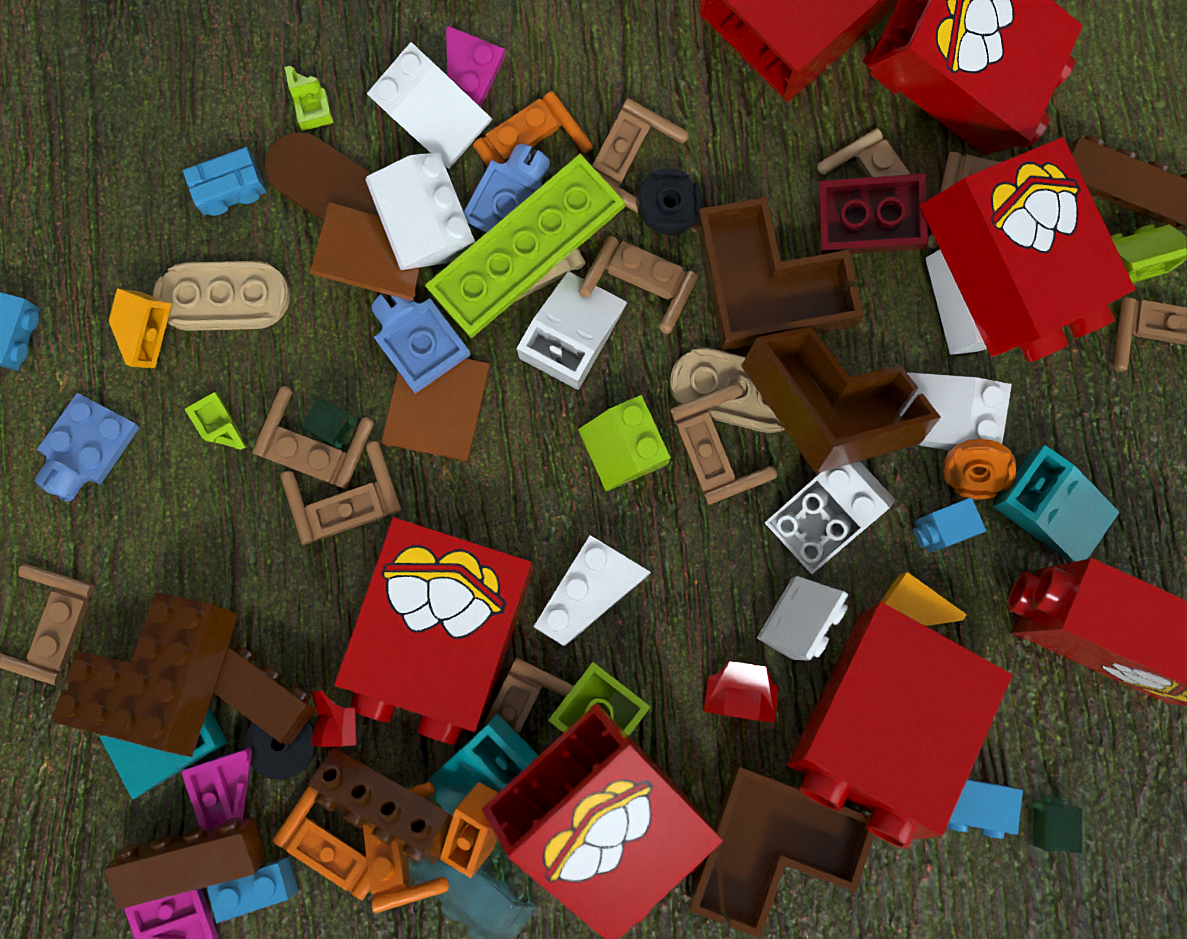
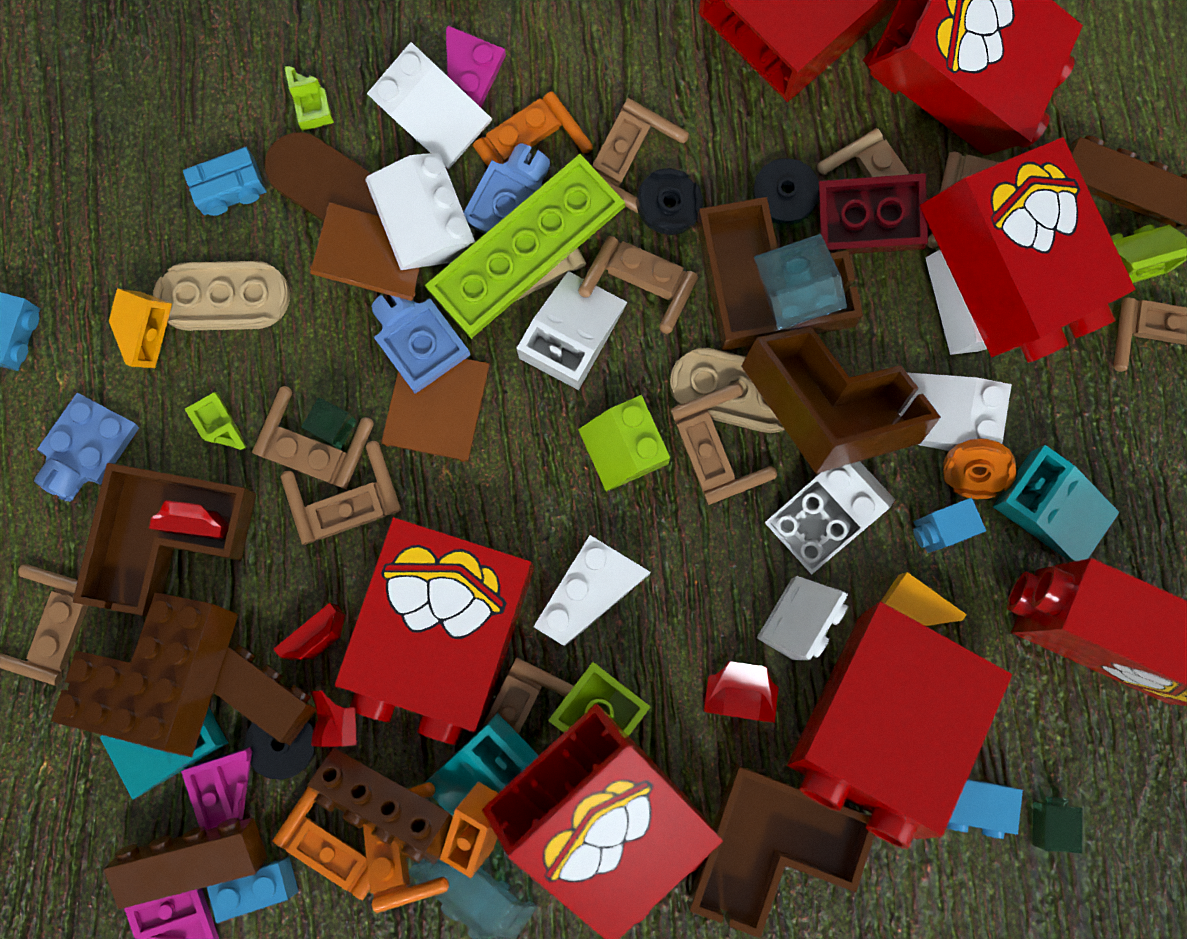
none -> reddish brown piece [72,463,257,616]
none -> red slope [149,500,229,540]
none -> red slope [273,603,346,660]
none -> black plate [753,158,819,225]
none -> clear light blue slope [754,234,847,330]

